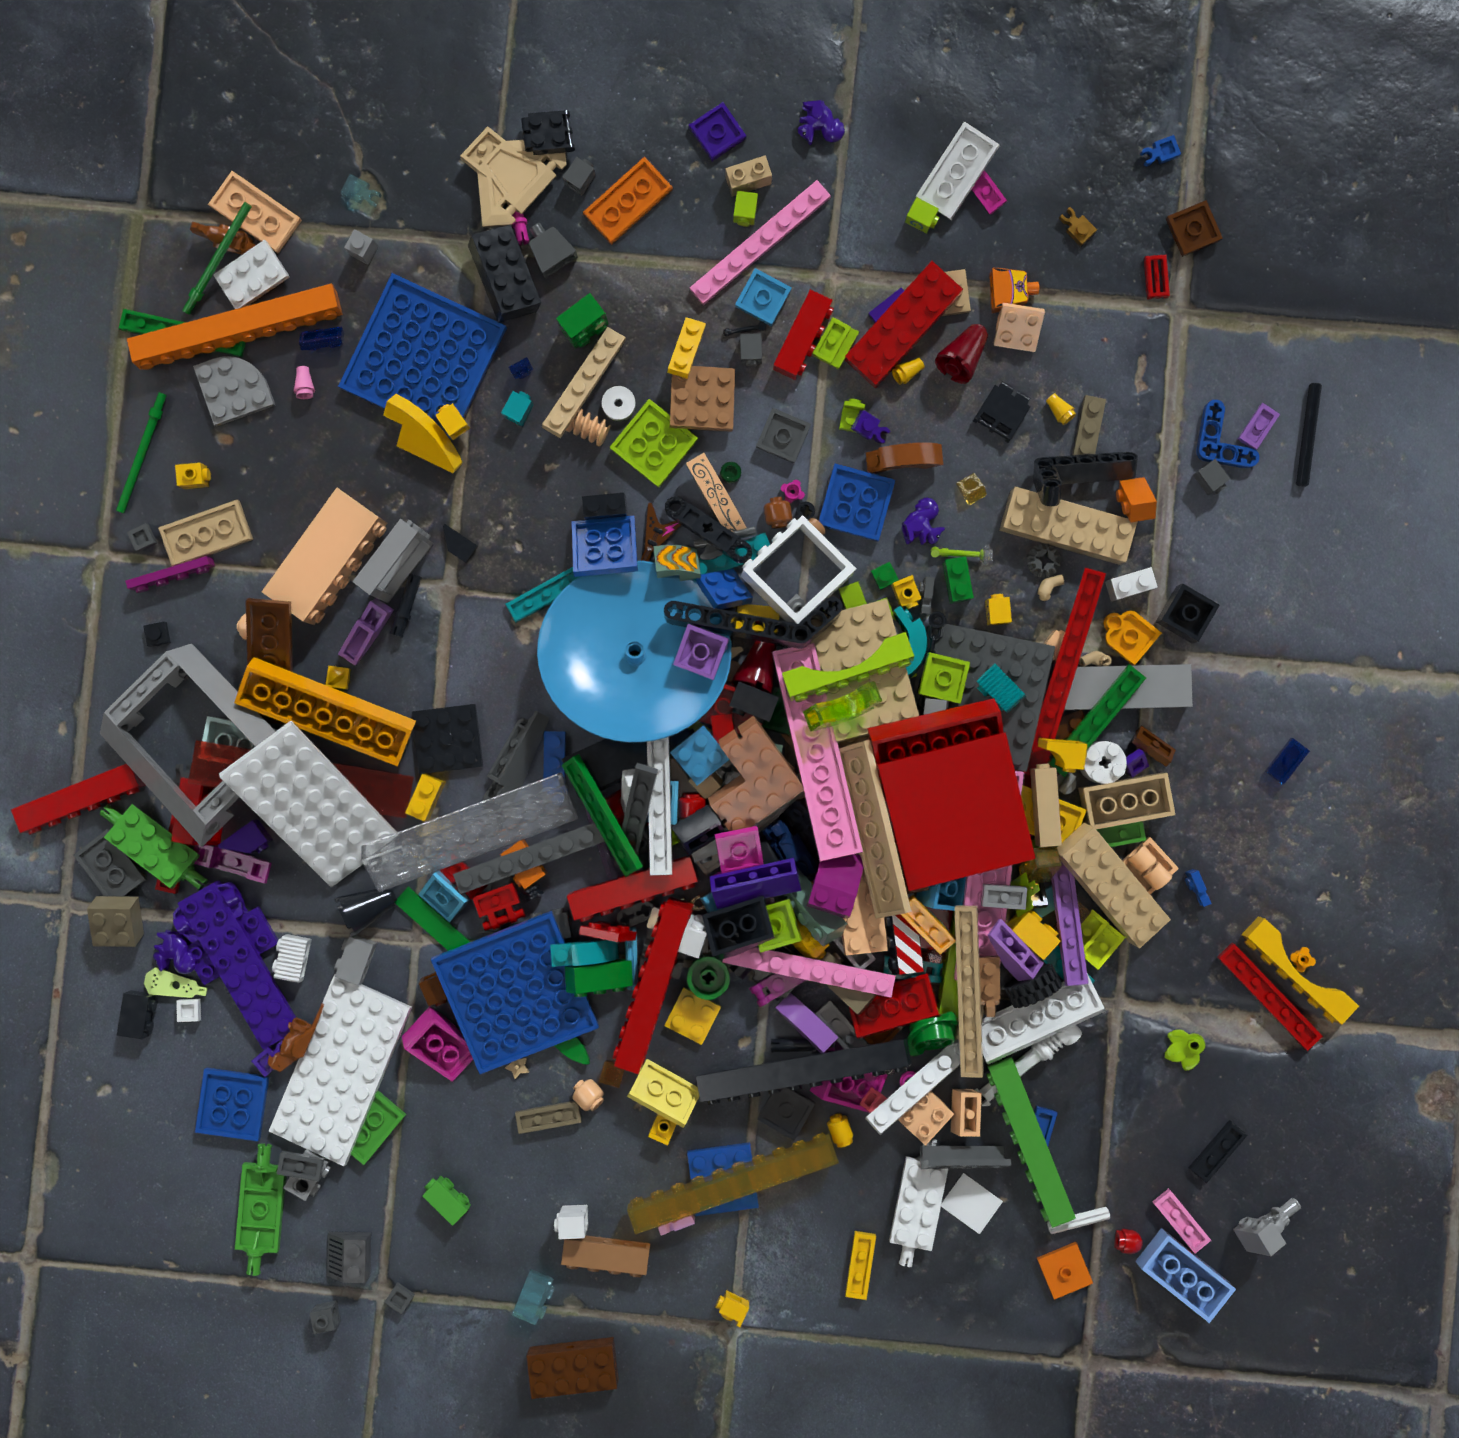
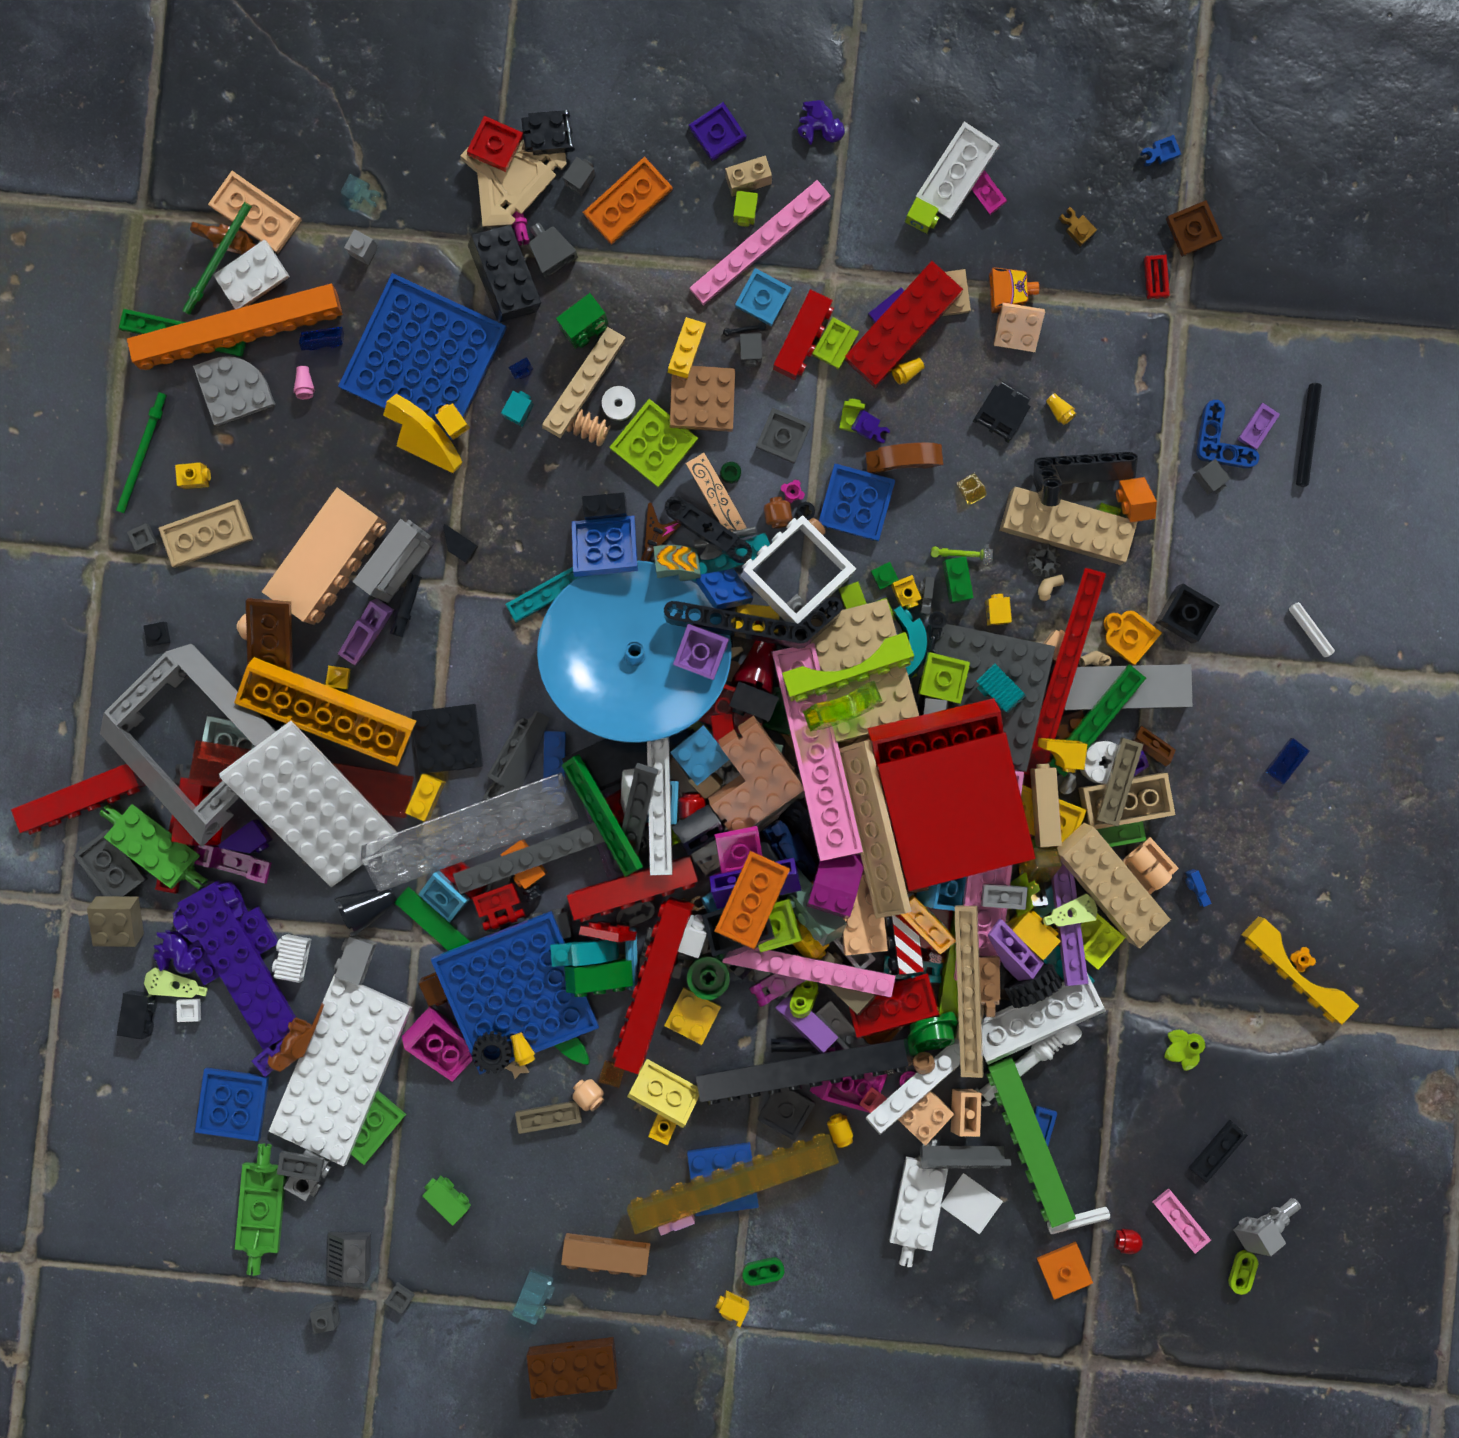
magenta plate [125,556,215,593] -> none
white brick [554,1205,588,1239] -> none
tan tile [647,907,661,929] -> none
yellow plate [845,1231,876,1300] -> none
dark purple animal [901,497,945,545] -> none
dark red cone [935,324,988,384] -> none
dark tan plate [1072,395,1106,455] -> none
white brick [1105,567,1157,602] -> none
light blue brick [1135,1228,1236,1323] -> none
red plate [1217,943,1323,1051] -> none
none -> red plate [467,116,523,172]
none -> black tyre [472,1031,512,1074]
none -> yellow cone [510,1032,535,1066]
none -> orange tile [715,851,790,950]
none -> green plate [742,1257,784,1286]
none -> lime plate [790,980,818,1018]
none -> medium nougat tile [913,1052,935,1074]
none -> yellowish green piece [1043,894,1098,926]
none -> clear neon green tile [1096,503,1121,516]
none -> dark tan plate [1096,738,1144,826]
none -> lime plate [1228,1250,1258,1295]
none -> white axle [1289,602,1335,657]

